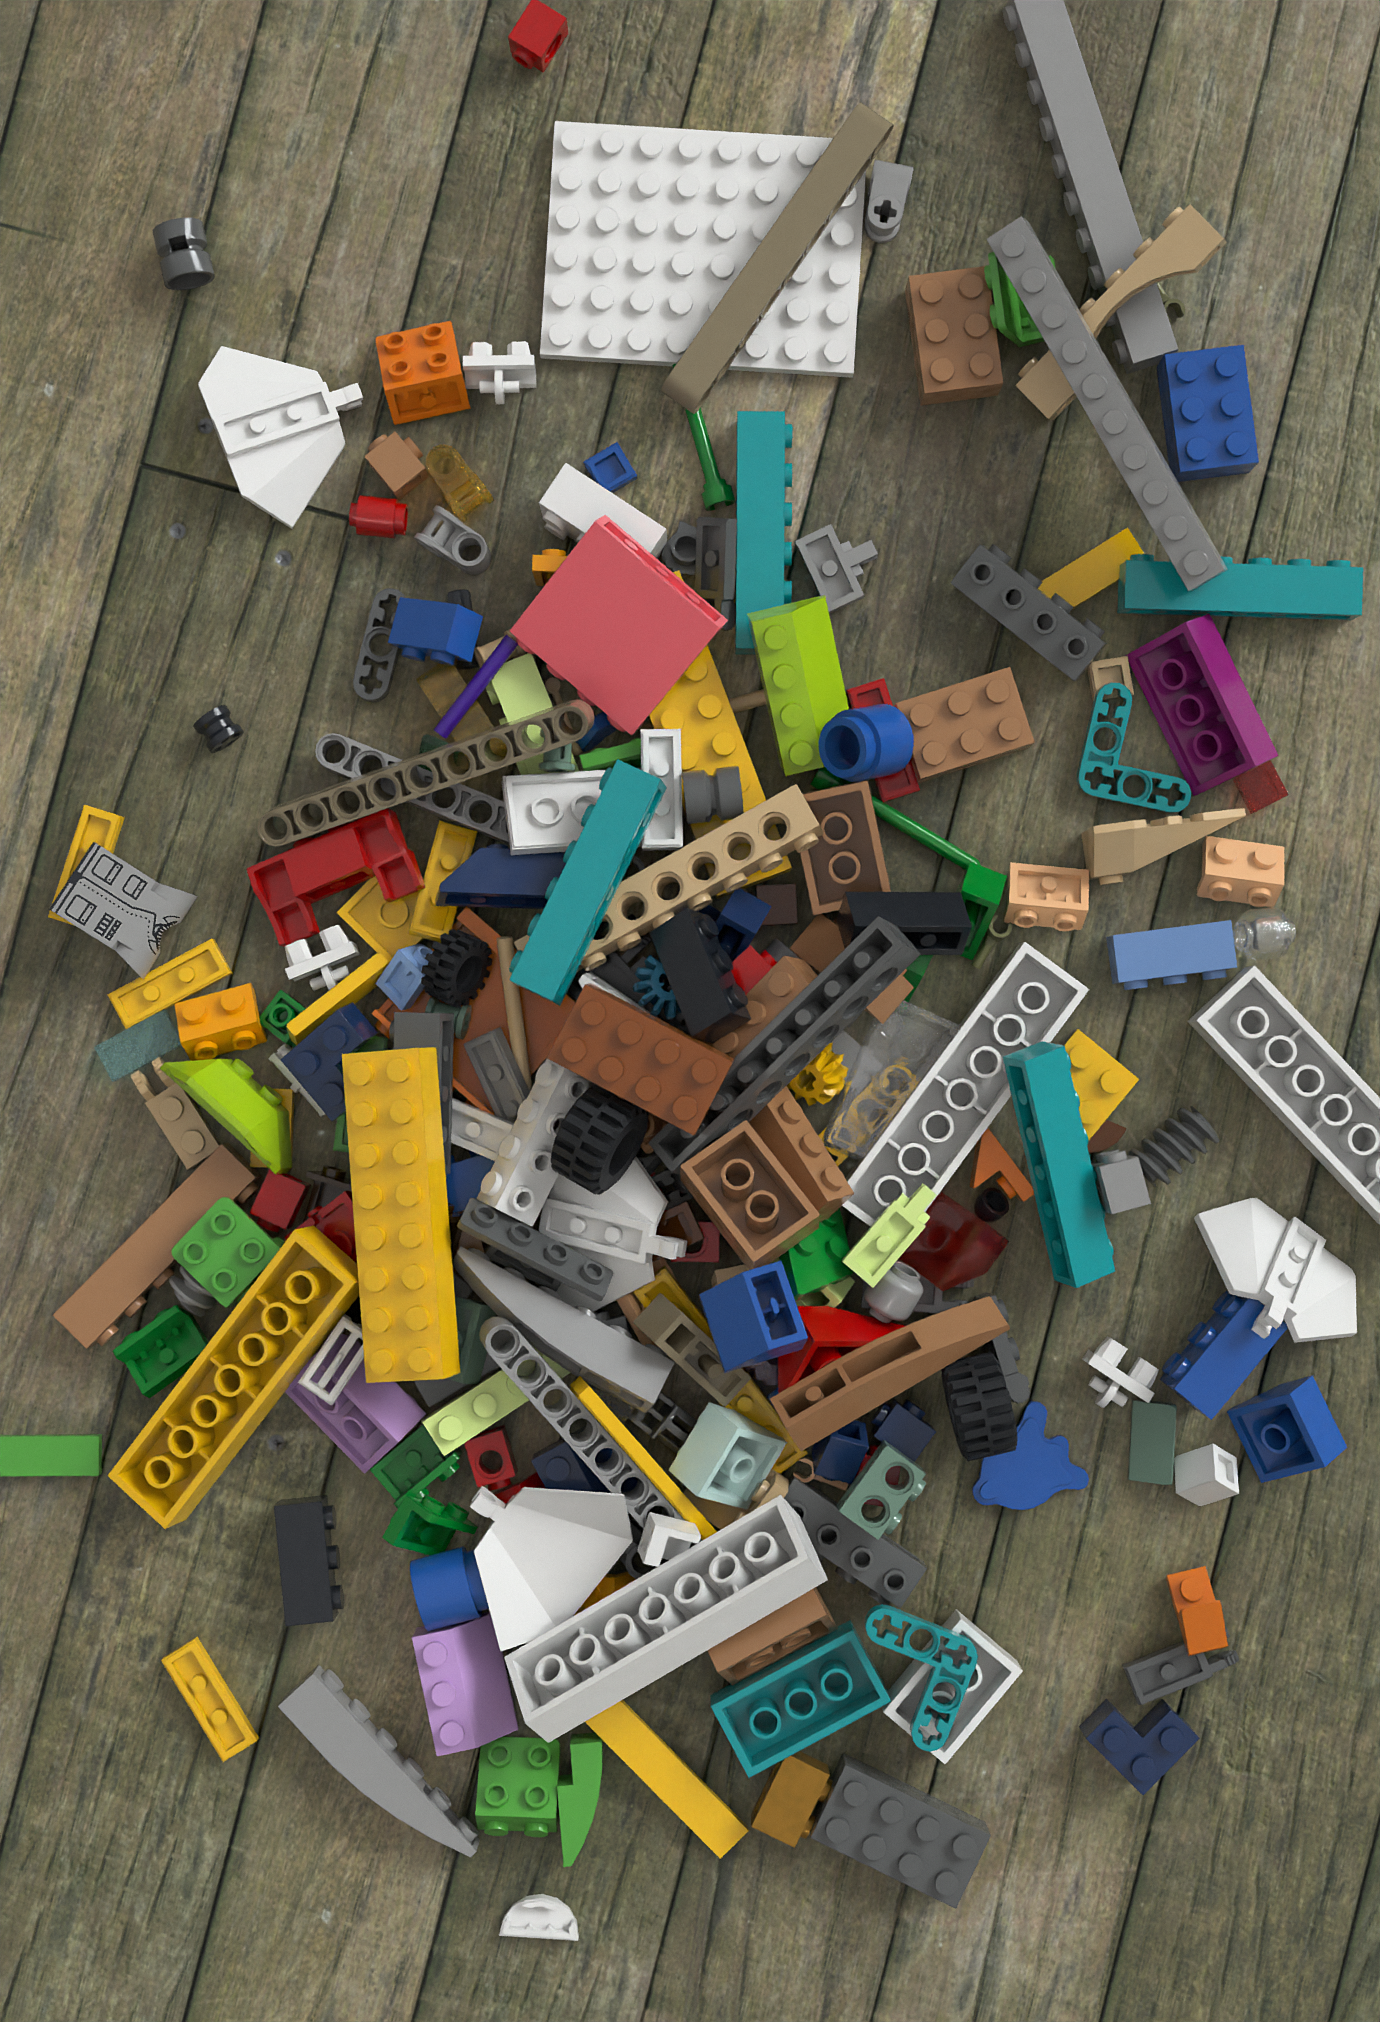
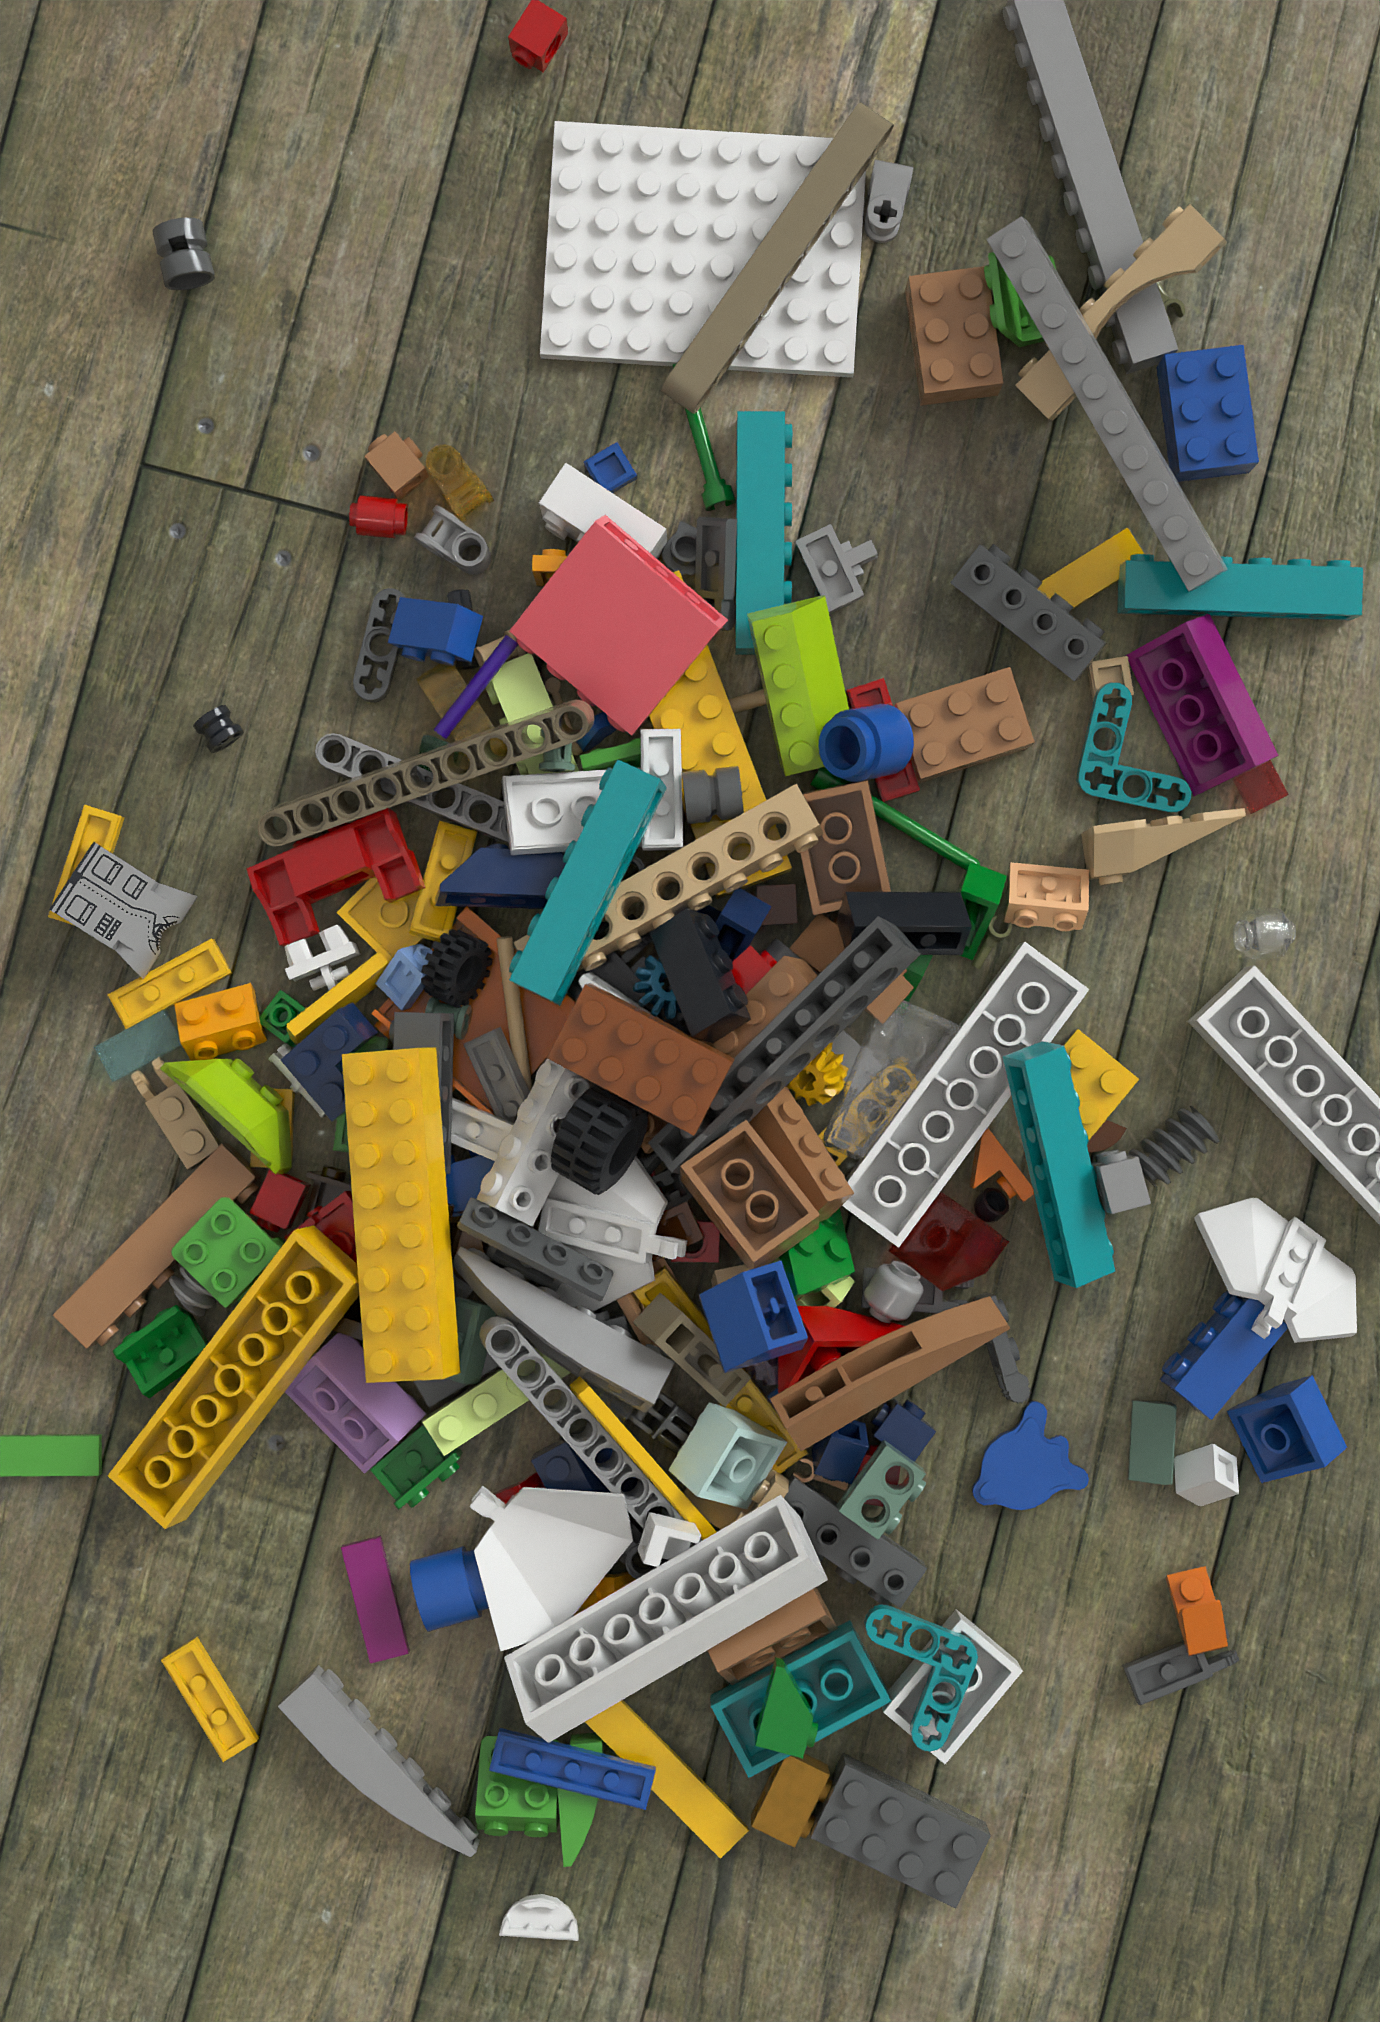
white panel [198,346,363,529] -> none
black brick [274,1495,344,1626] -> none
white tile [298,1314,364,1406] -> none
orange bracket [375,321,471,425] -> none
green bracket [382,1495,478,1555] -> none
lavender slope [412,1612,519,1756] -> none
white hips [463,341,536,404] -> none
red brick [464,1425,518,1491] -> none
yellowish green hinge [842,1183,937,1288] -> none
black tyre [941,1352,1018,1462] -> none
dark blue brick [1079,1699,1200,1795] -> none
white hips [1082,1336,1159,1408] -> none
medium blue brick [1106,920,1237,990] -> none
light nougat bracket [1197,836,1284,907] -> none
none -> magenta tile [341,1535,410,1664]
none -> blue tile [489,1728,656,1810]
none -> green slope [754,1657,818,1759]

